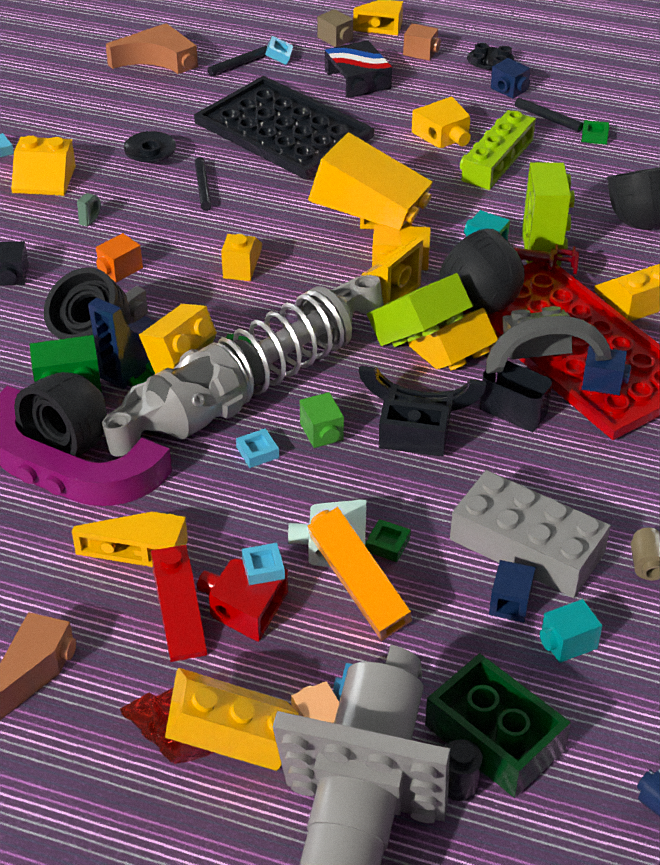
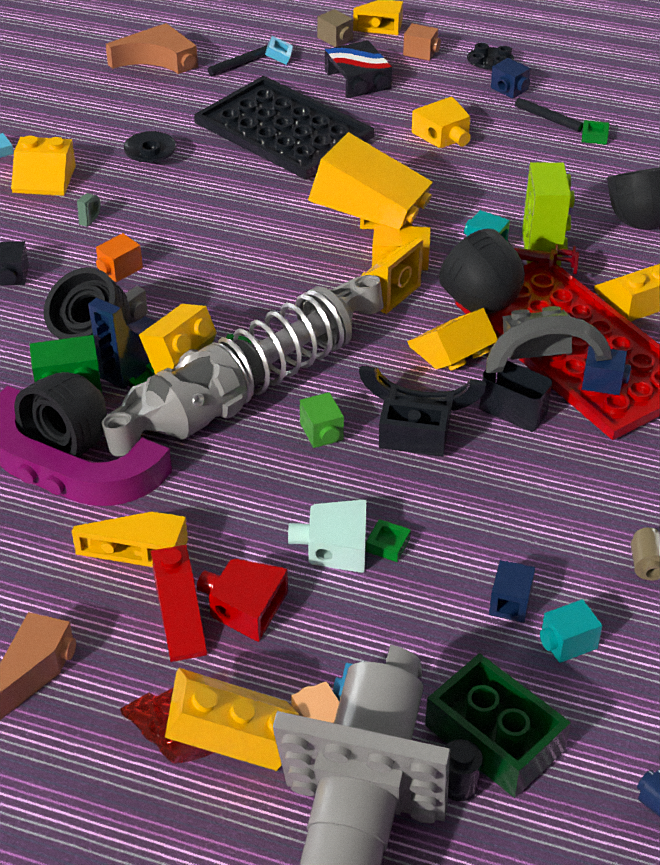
black bar [195,157,211,211] -> none
yellow slope [221,234,262,281] -> none
medium azure tile [236,428,279,468] -> none
medium azure tile [242,543,285,585] -> none
light orange brick [307,507,412,641] -> none
lime brick [366,273,473,347] -> none
light grey brick [450,470,611,598] -> none
lime brick [460,110,536,190] -> none

